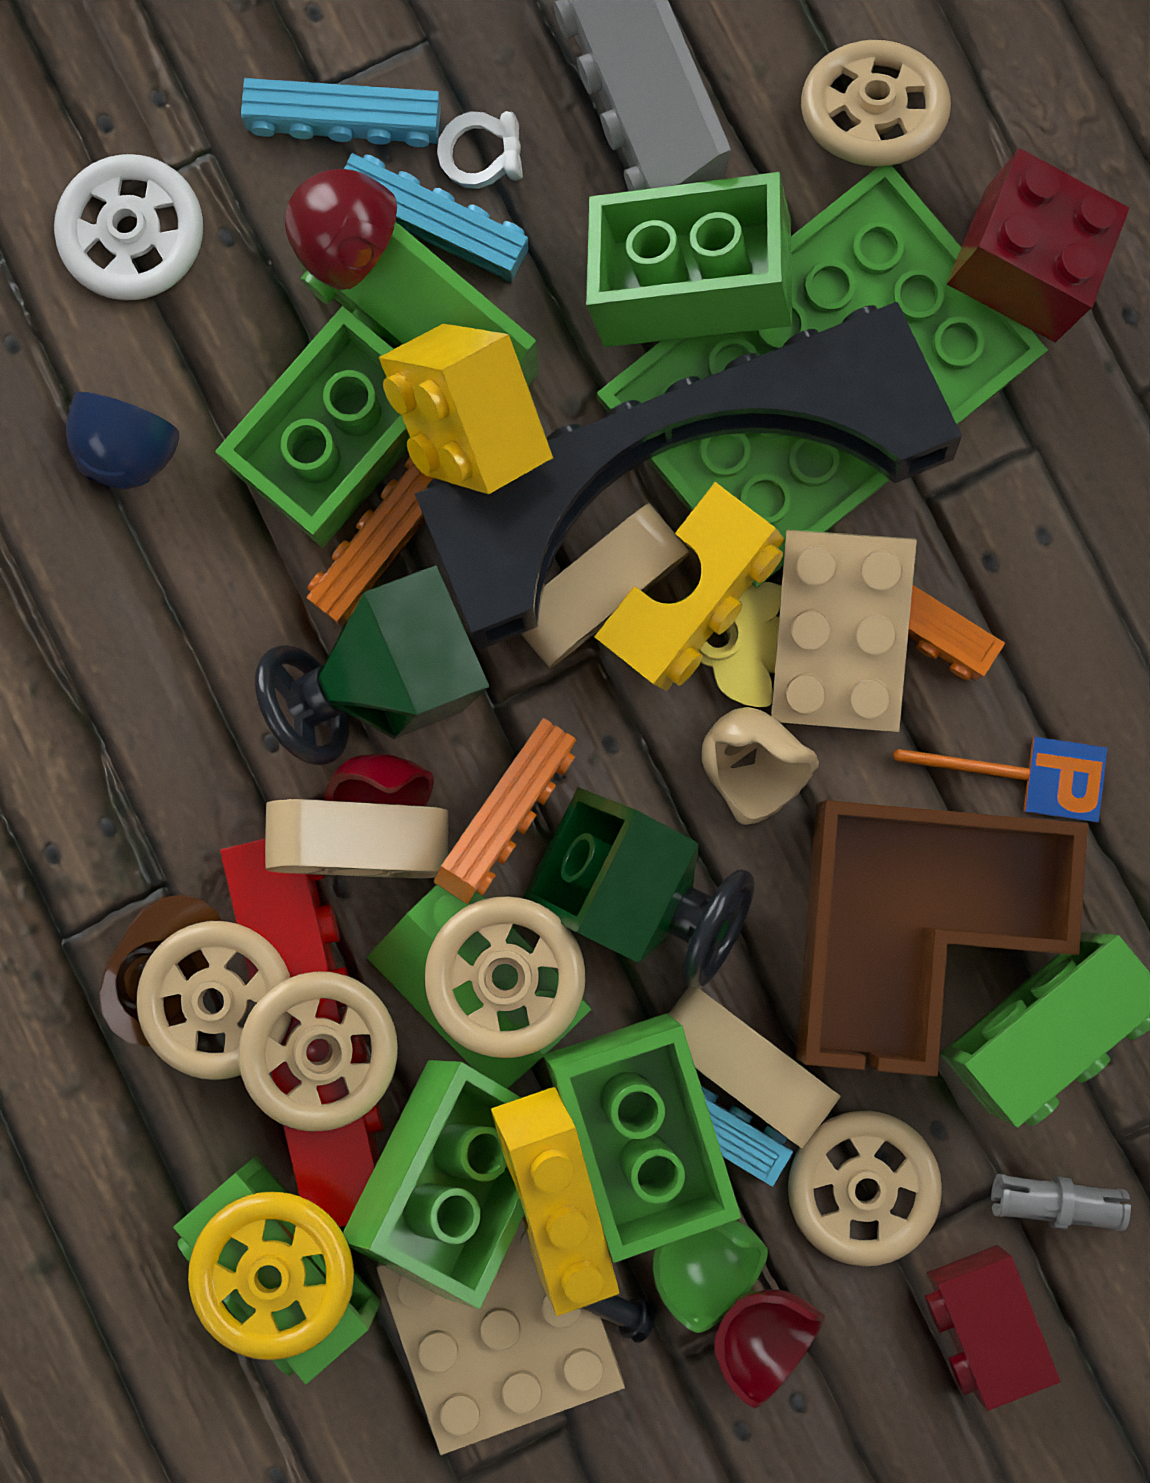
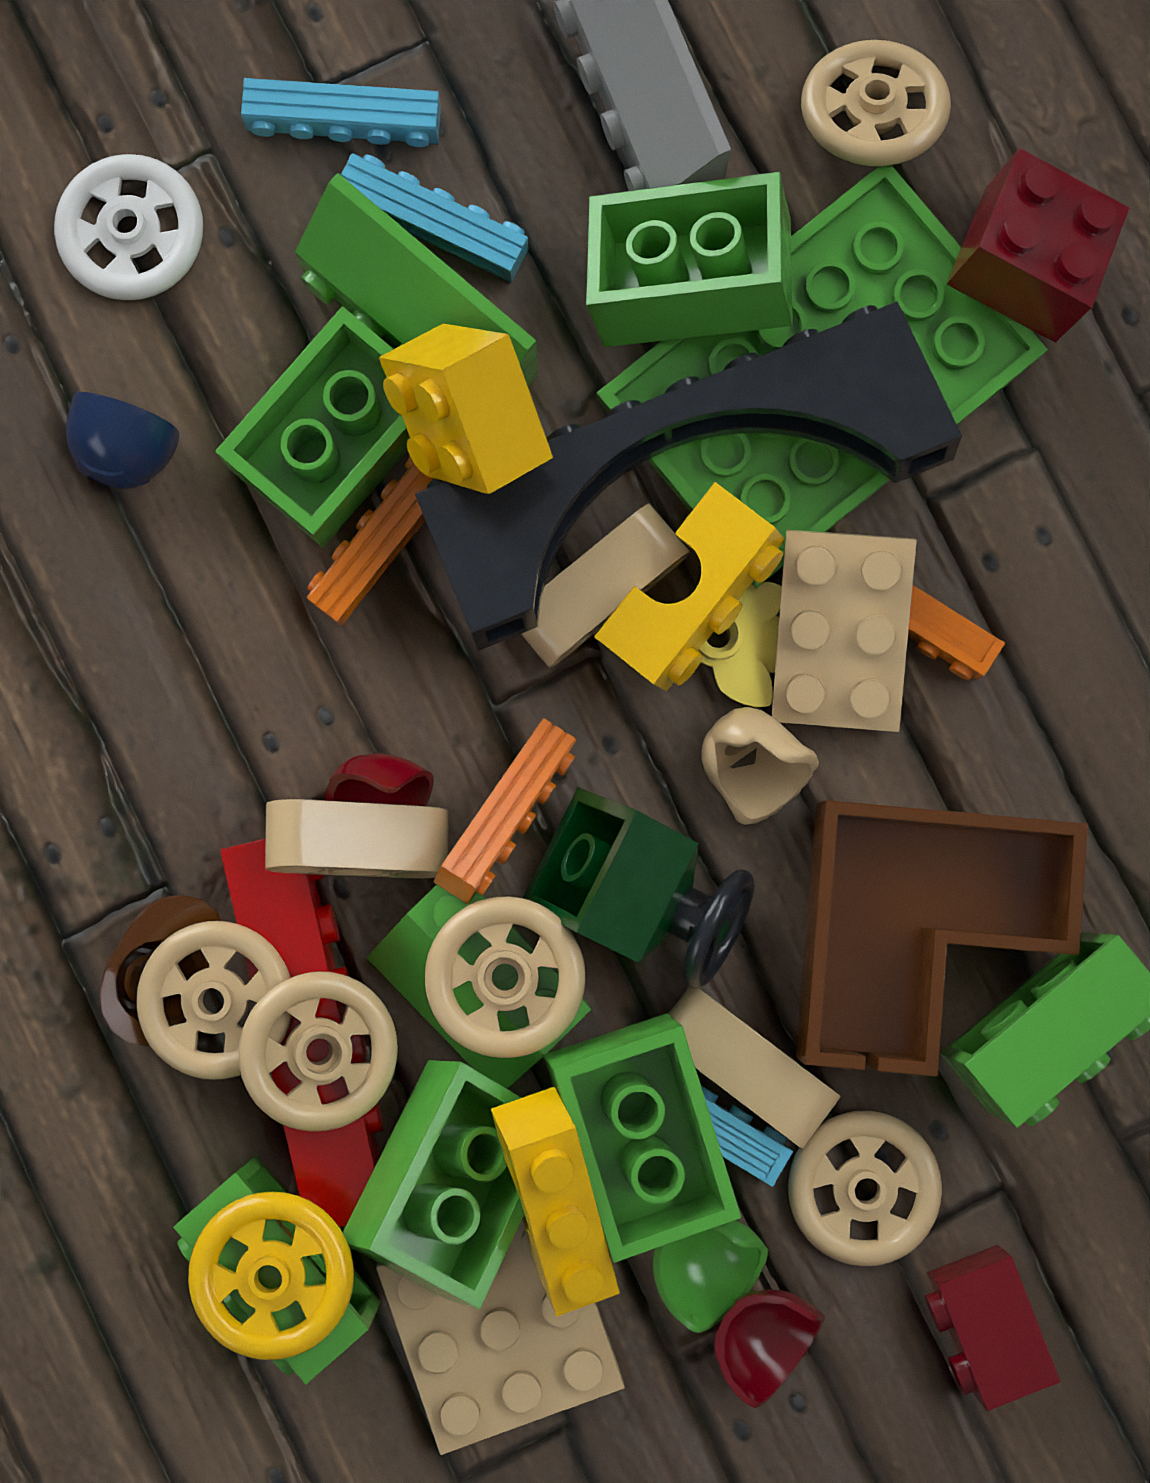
dark green piece [255,565,489,765] -> none
dark red helmet [285,169,397,290] -> none
white piece [437,111,523,189] -> none
black piece [582,1295,657,1343] -> none
piece [893,737,1108,822] -> none
light grey pin [991,1174,1131,1232] -> none

